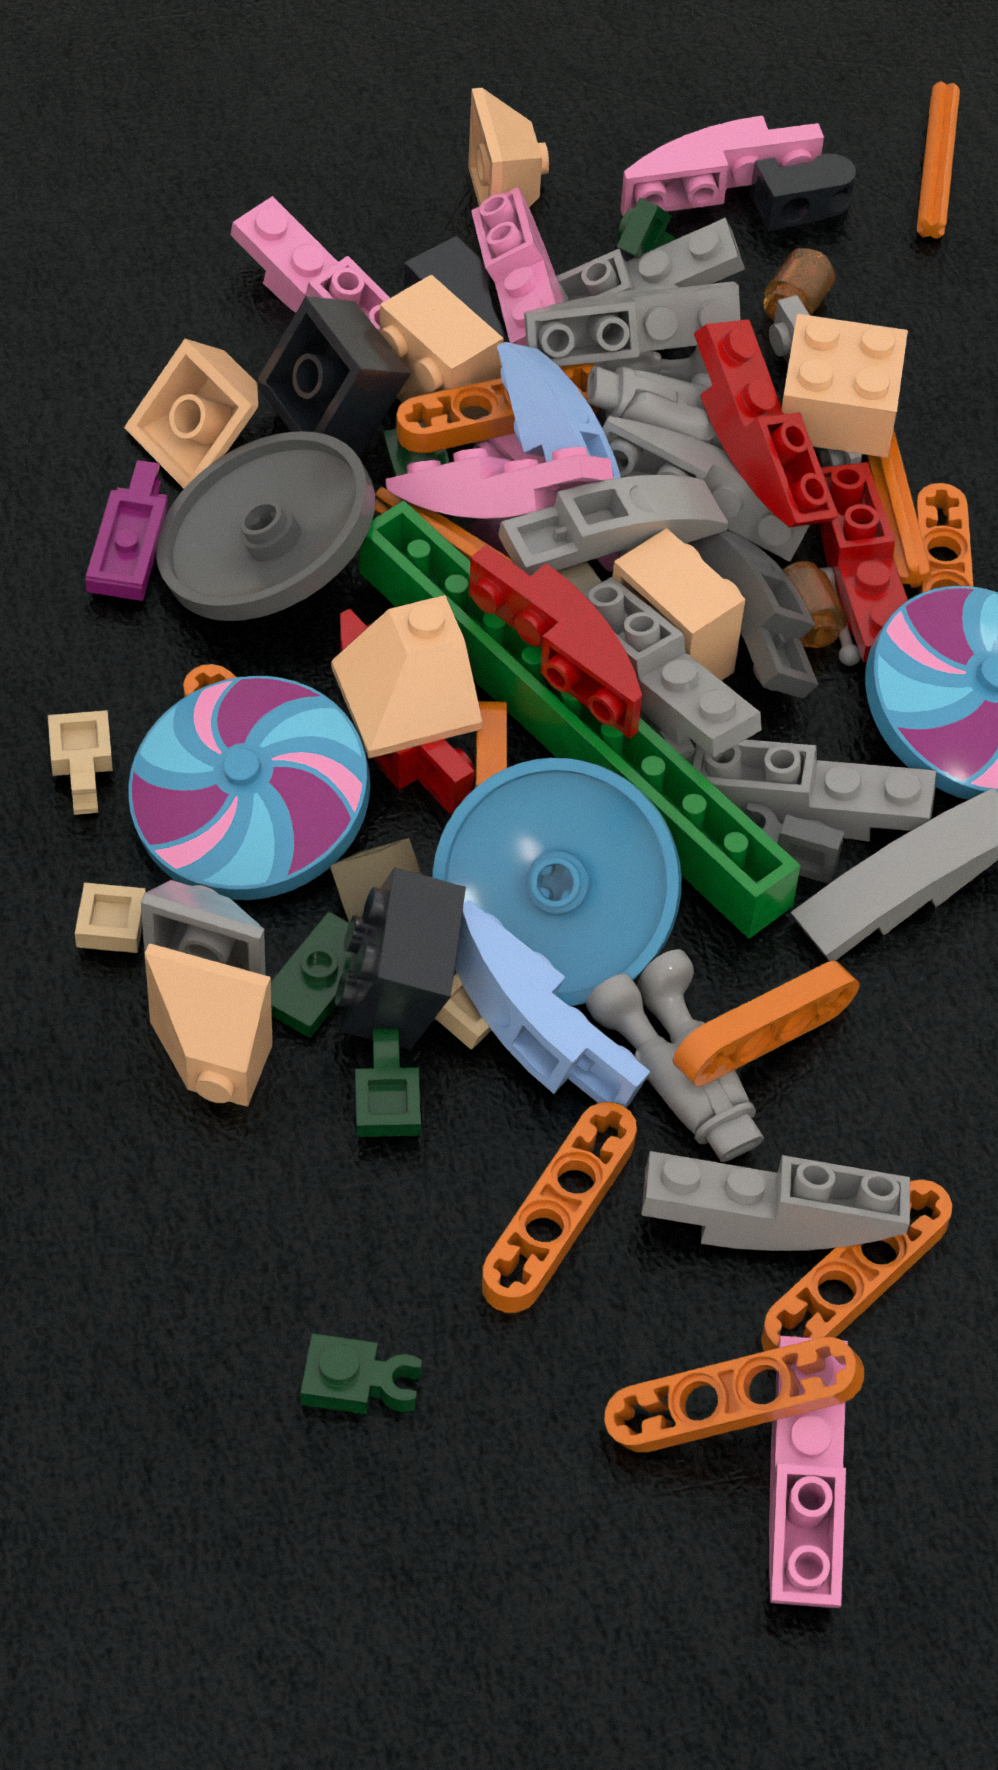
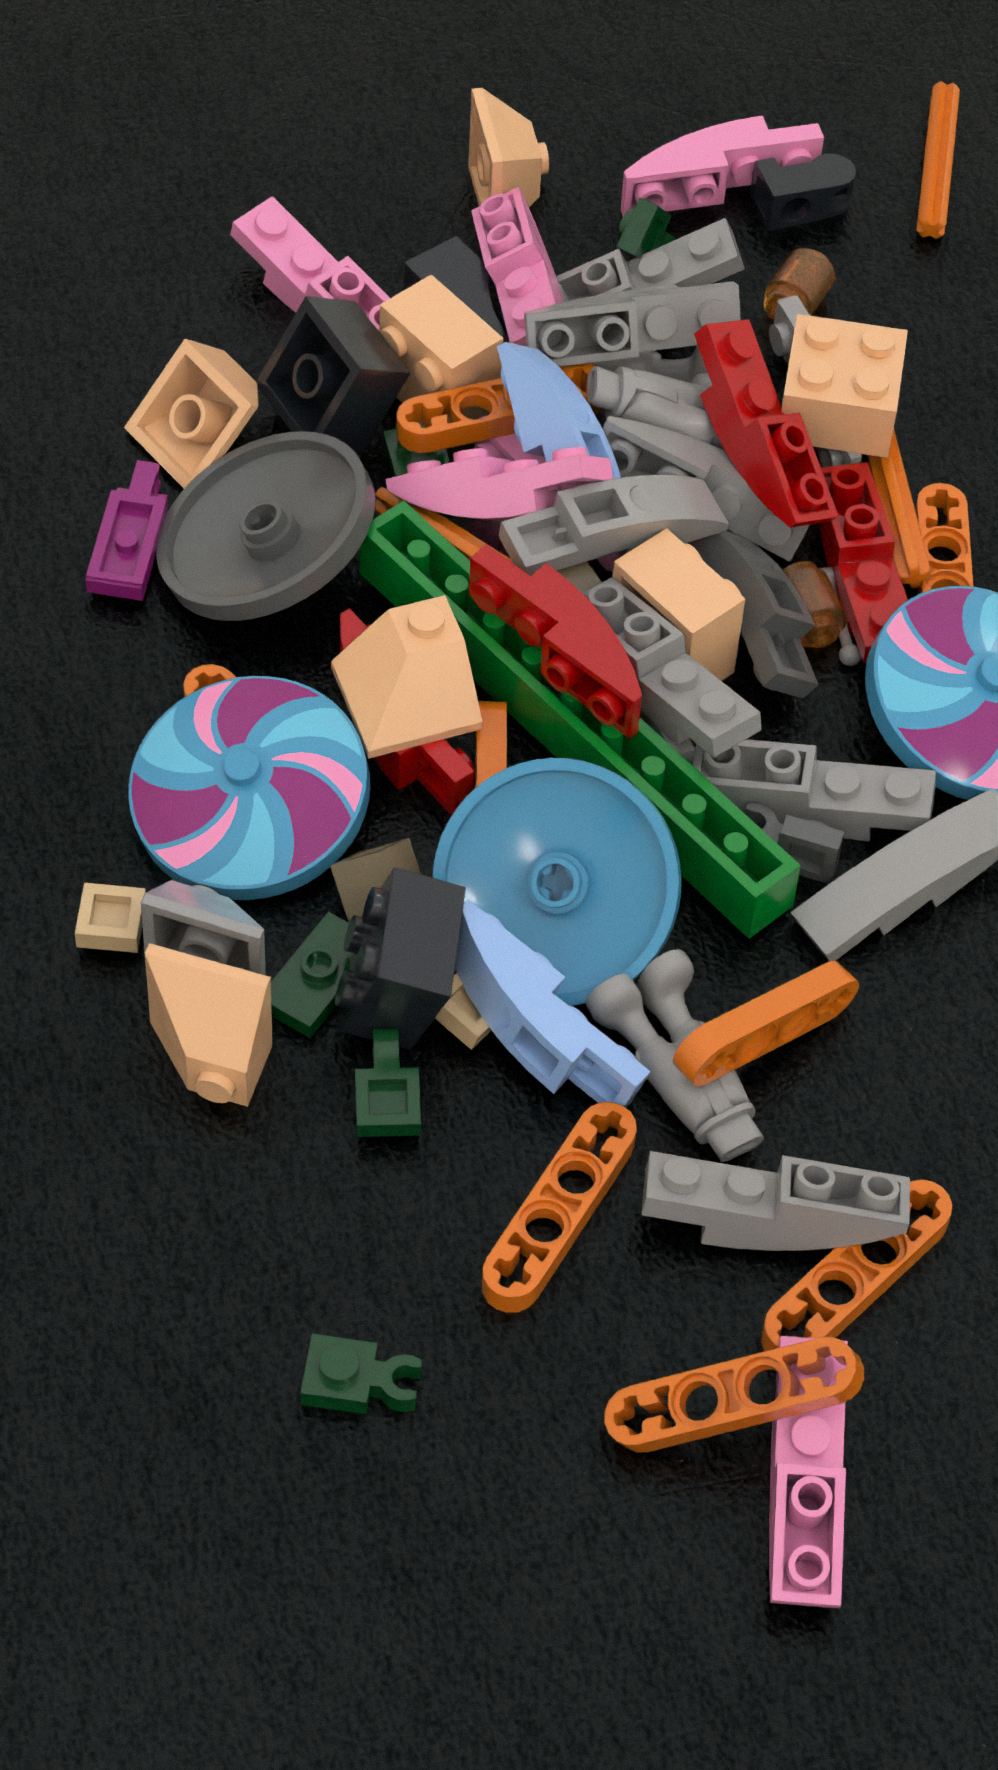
tan plate [48,710,113,815] -> none

